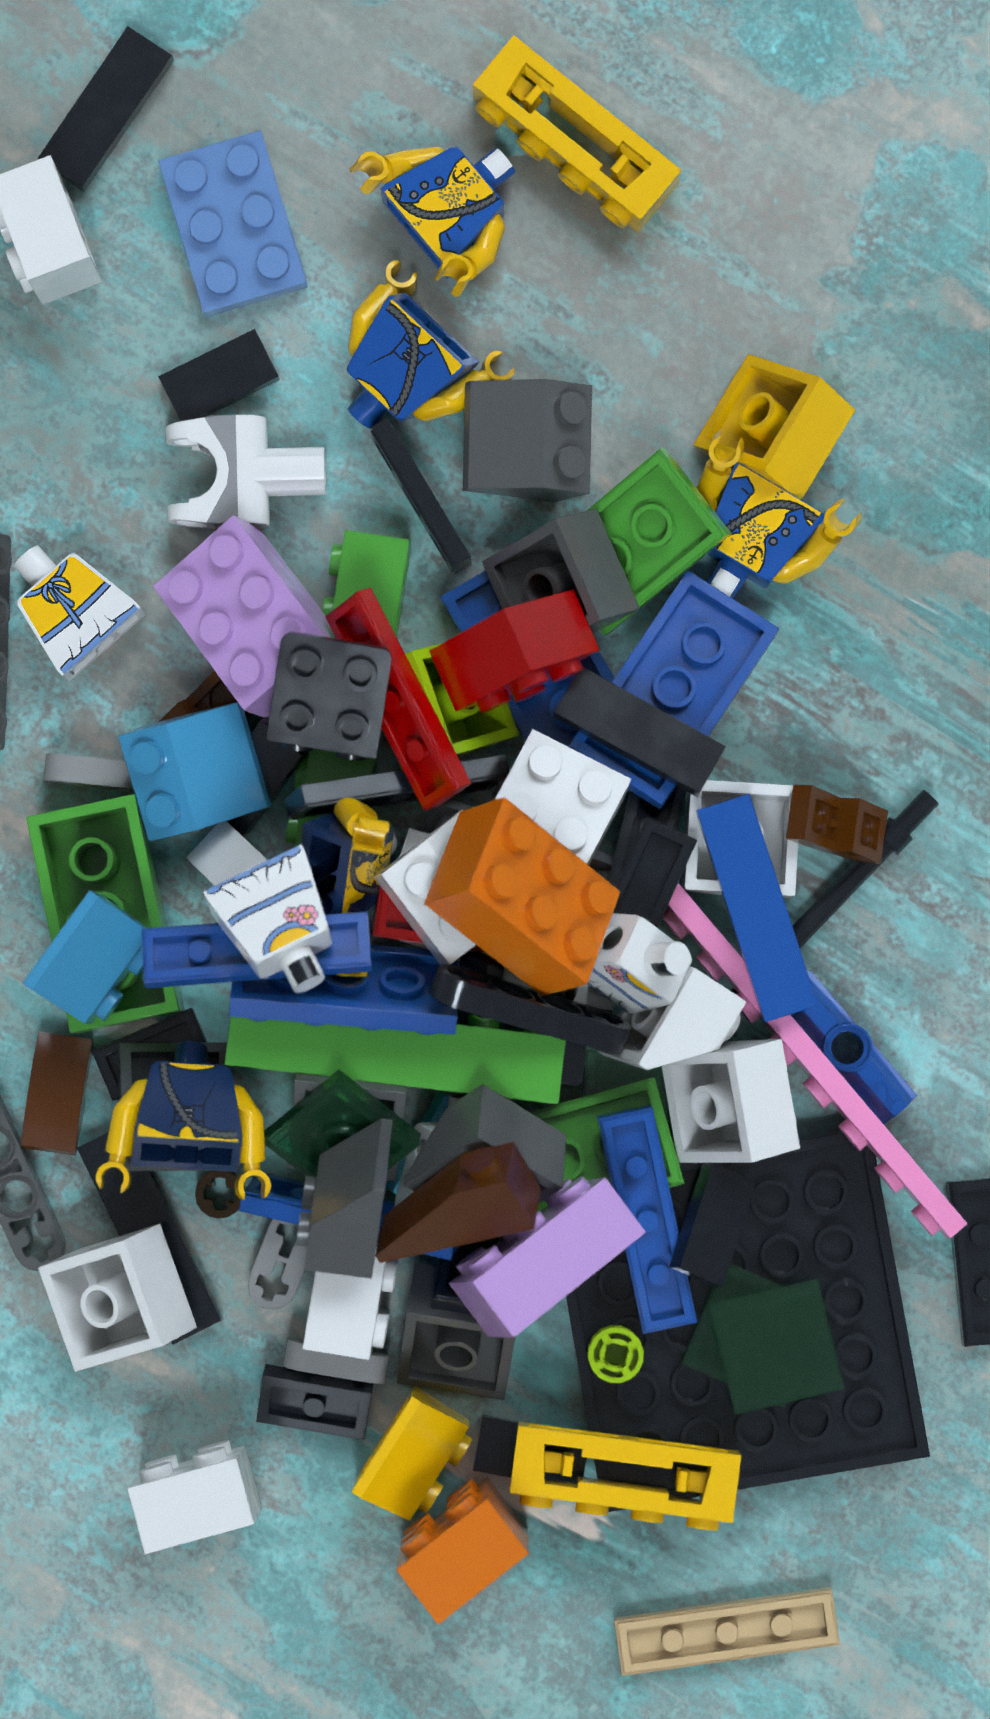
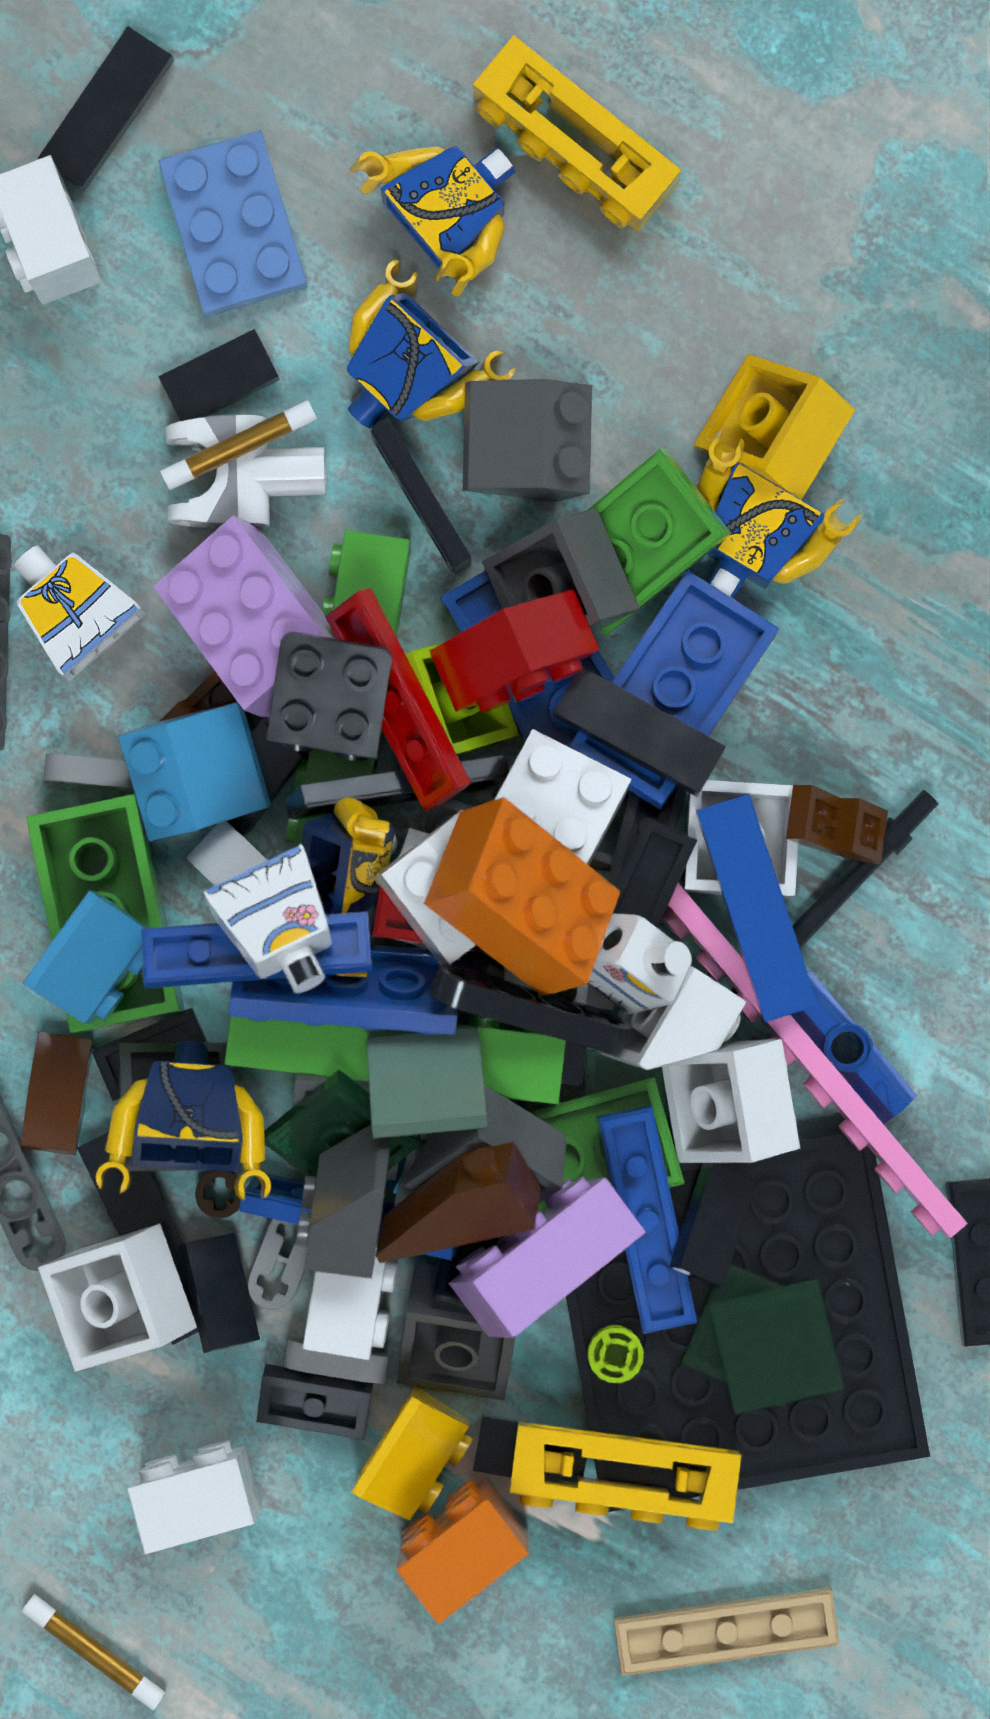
none -> pearl gold bar [21,1594,166,1711]
none -> pearl gold bar [160,400,317,490]
none -> black tile [178,1233,260,1353]
none -> sand green tile [367,1027,488,1138]

